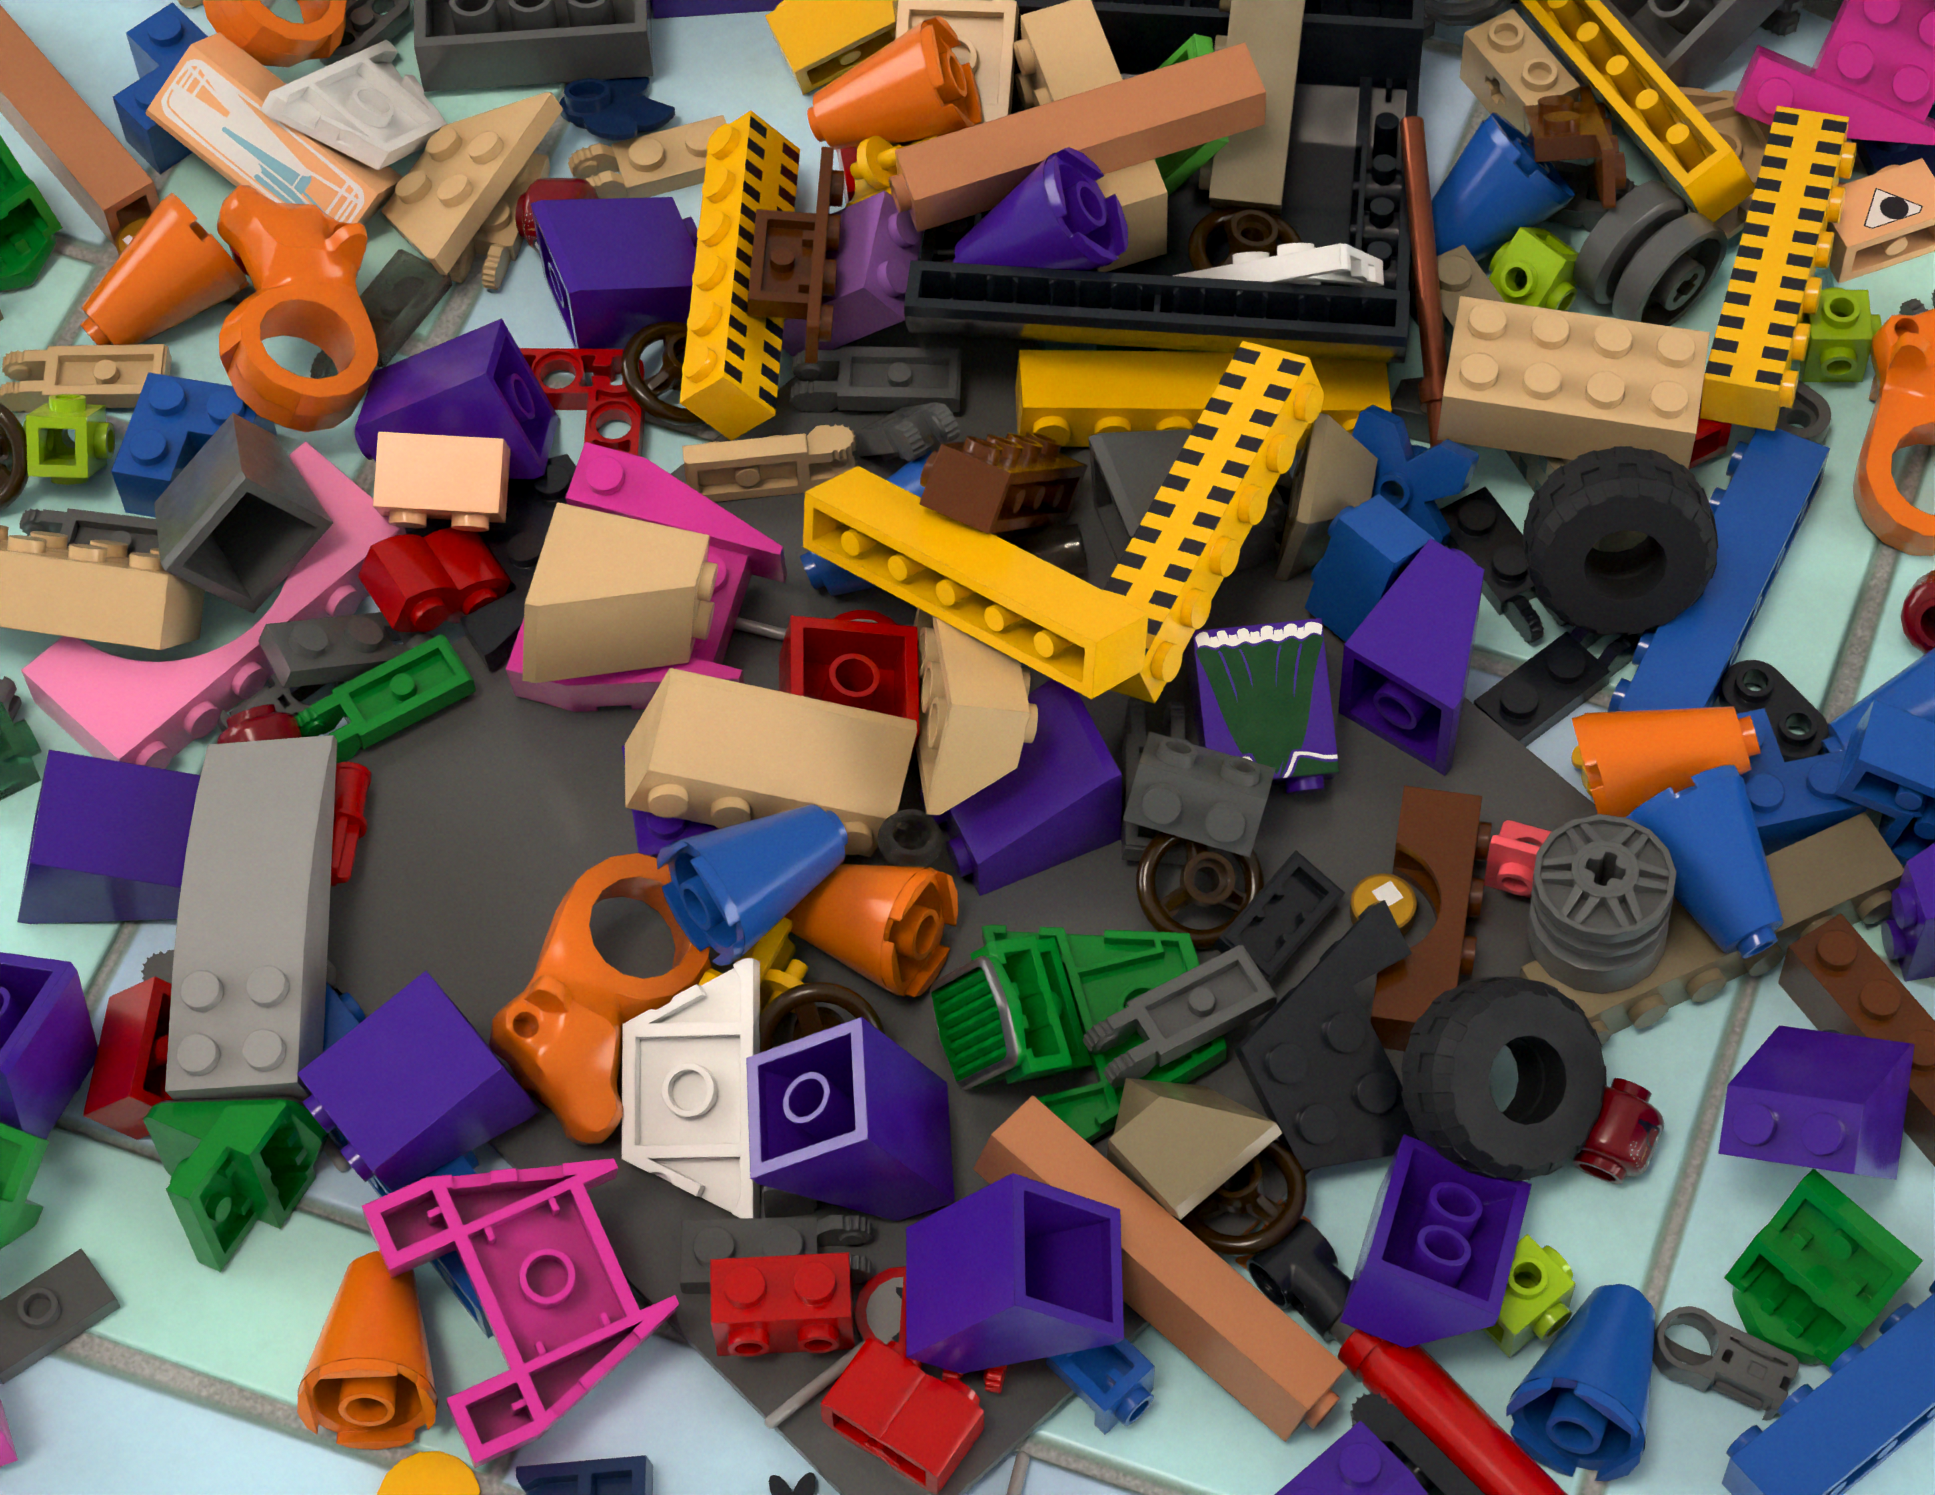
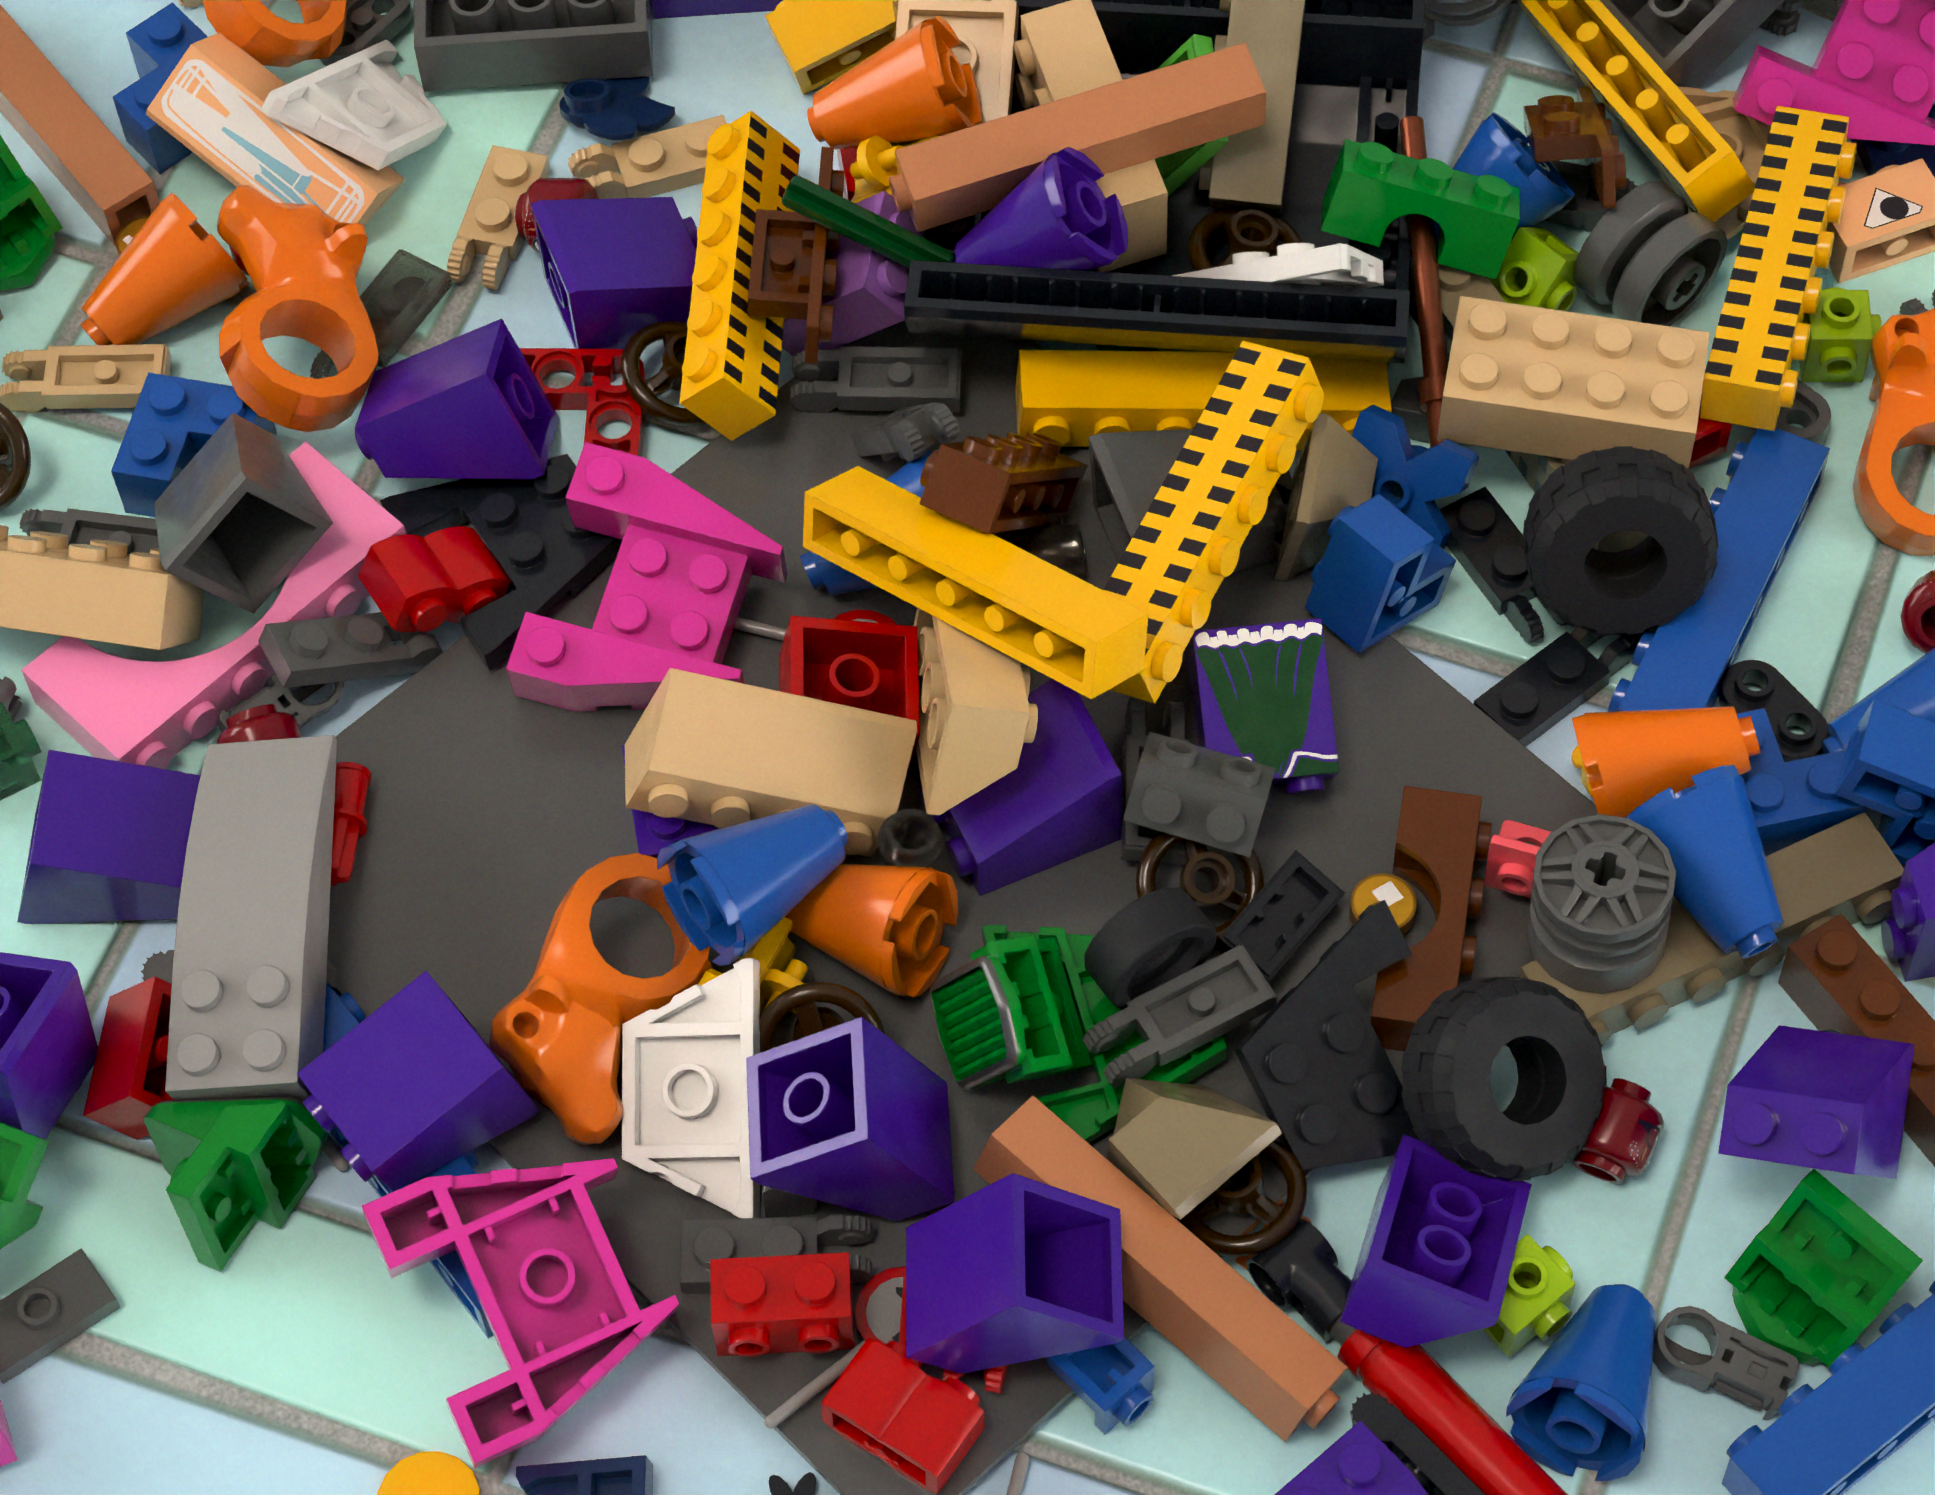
lime brick [23,394,115,485] -> none
green hinge [294,634,476,764] -> none
orange cone [297,1251,438,1450] -> none
light nougat brick [373,432,511,532] -> none
tan wing [381,92,563,275] -> none
tan slope [522,502,718,683] -> none
tan hinge [682,424,858,502] -> none
dark purple slope [1338,538,1485,776] -> none
tan brick [1460,9,1580,146] -> none
none -> dark green axle [782,176,954,269]
none -> black tyre [1084,887,1216,1010]
none -> green arch [1321,139,1520,280]

